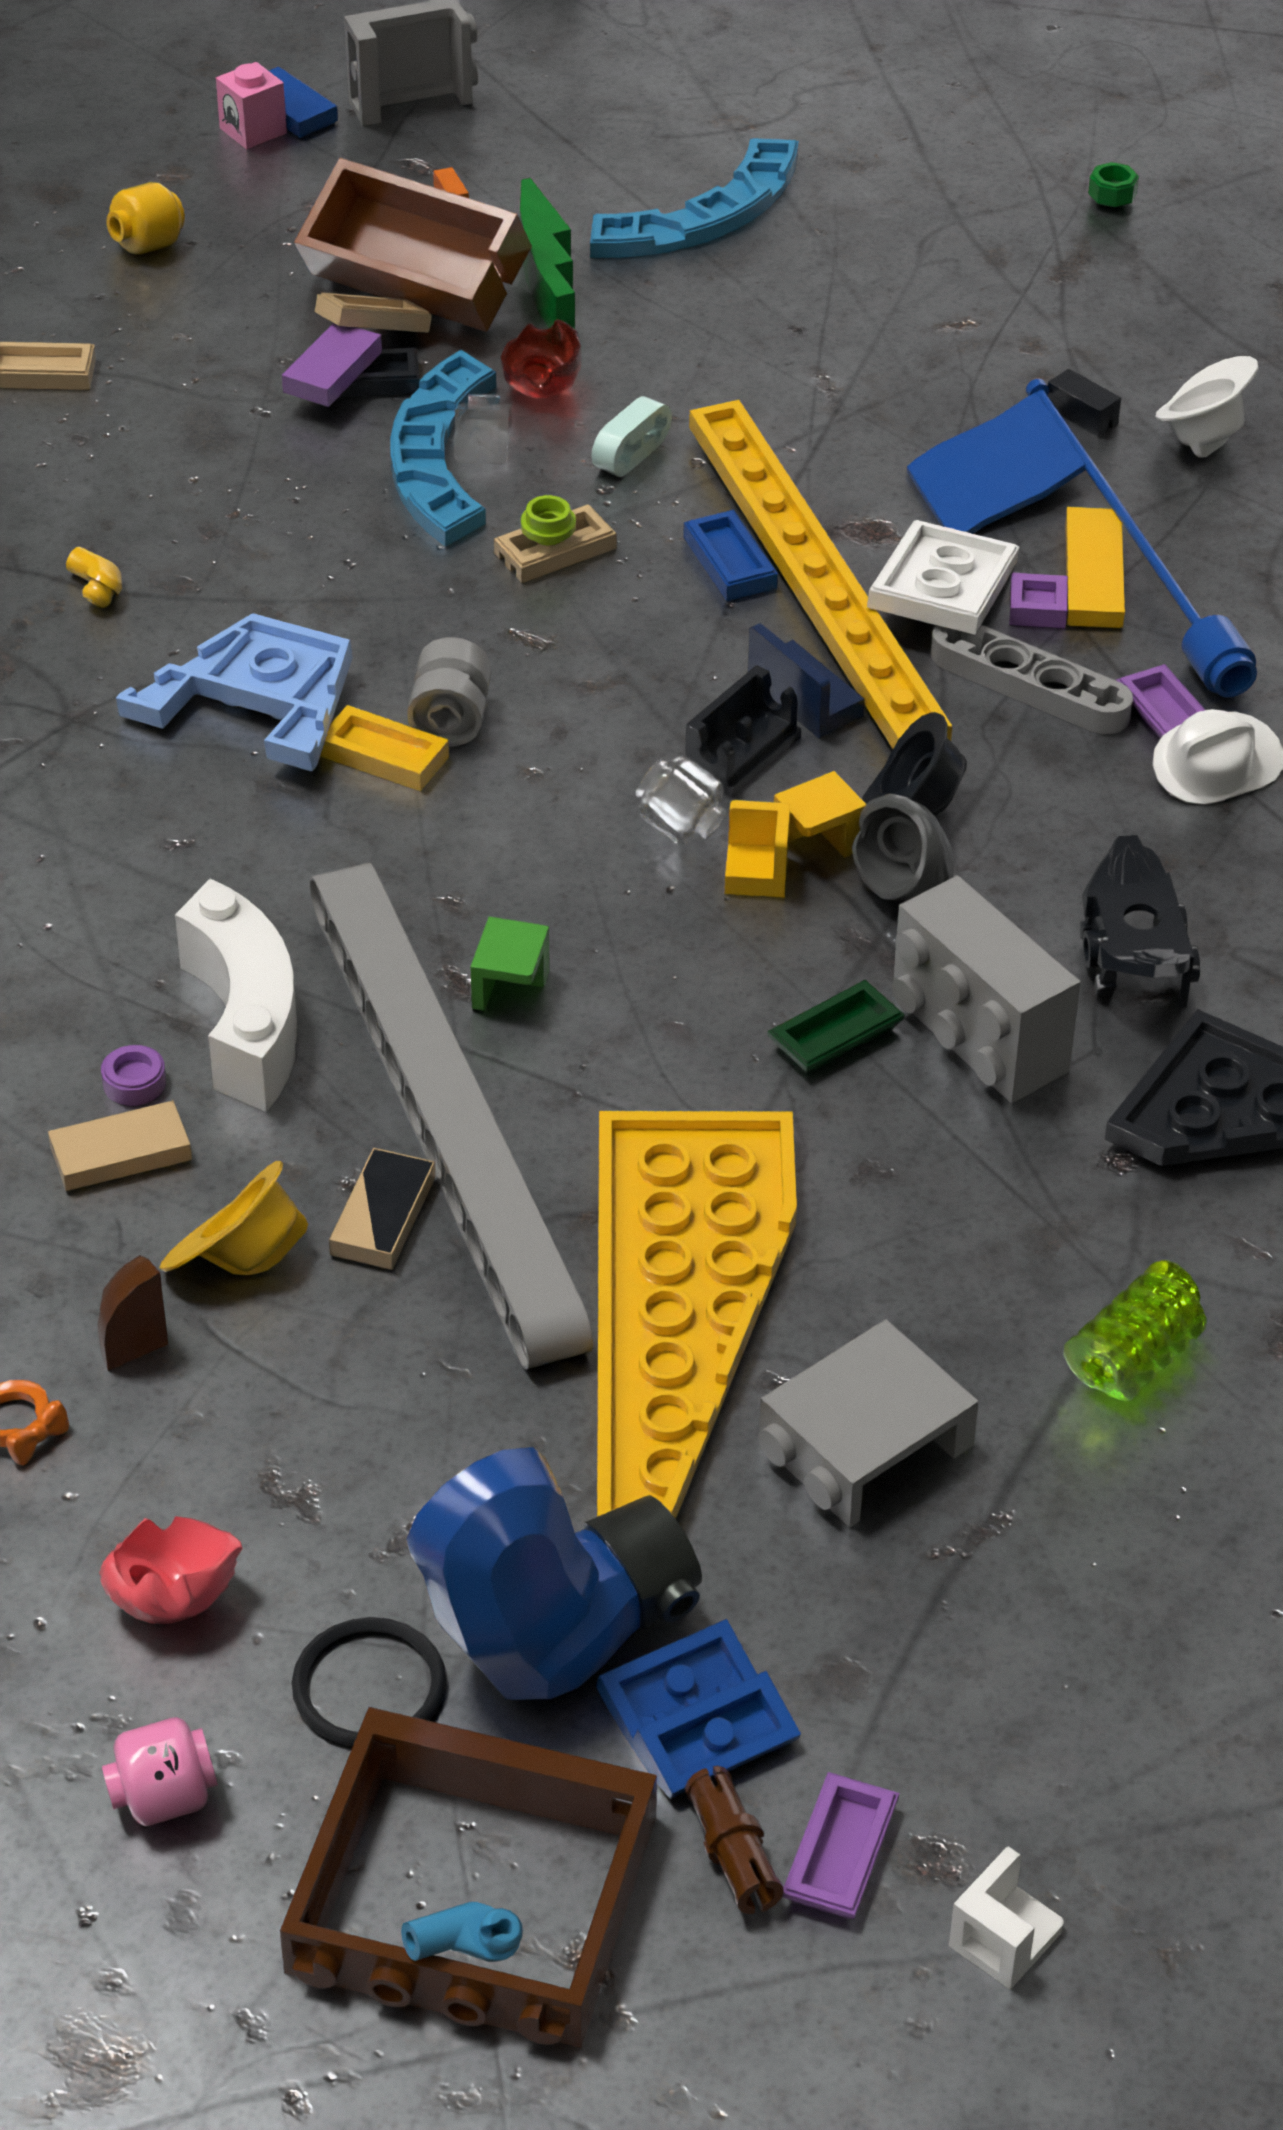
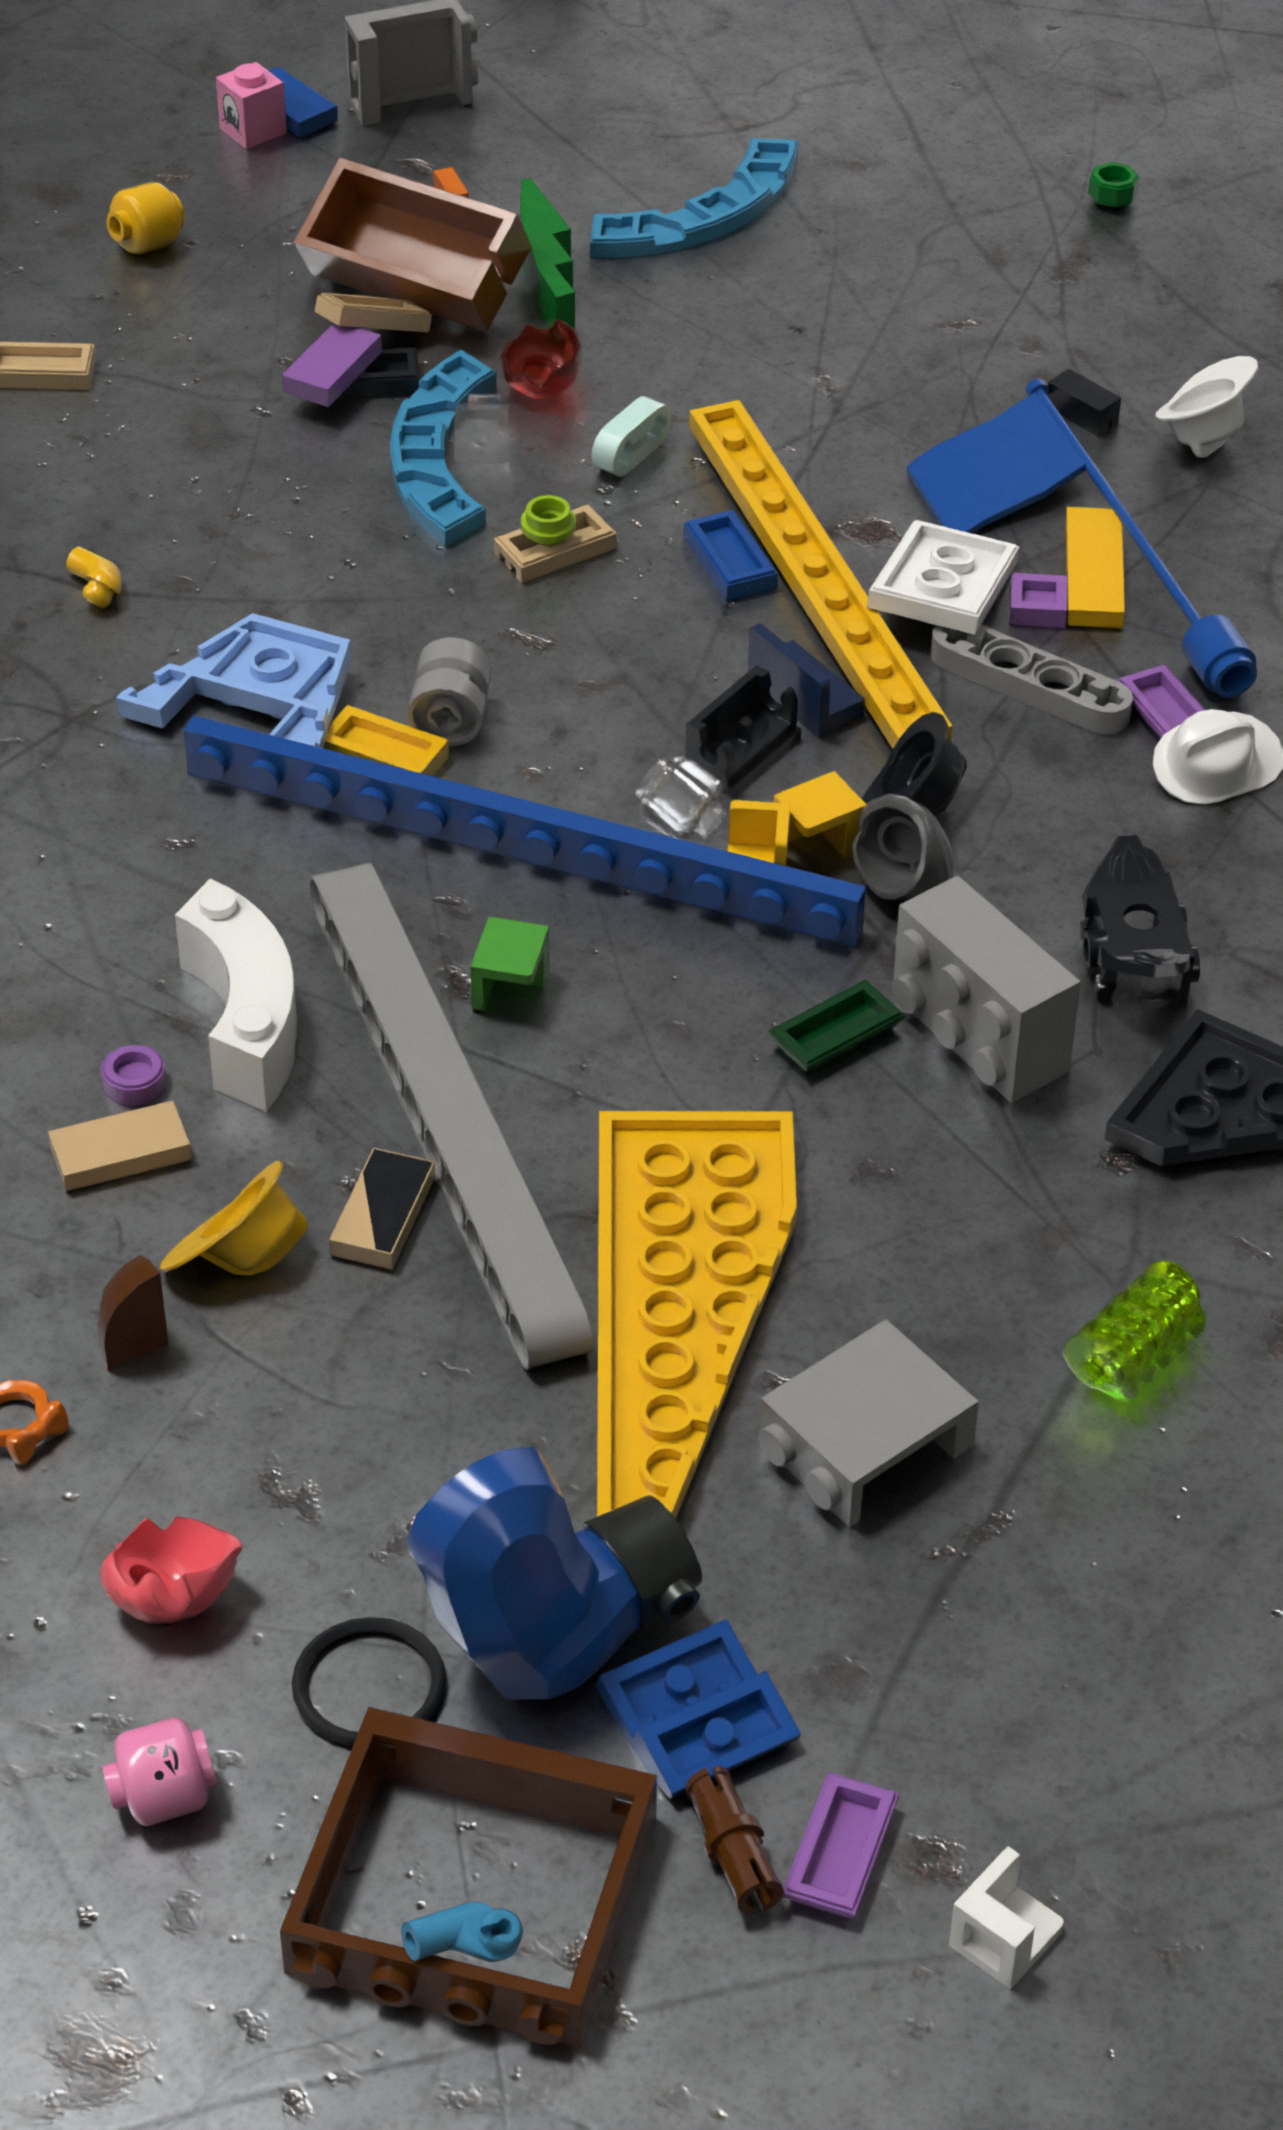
none -> blue plate [183,715,866,947]

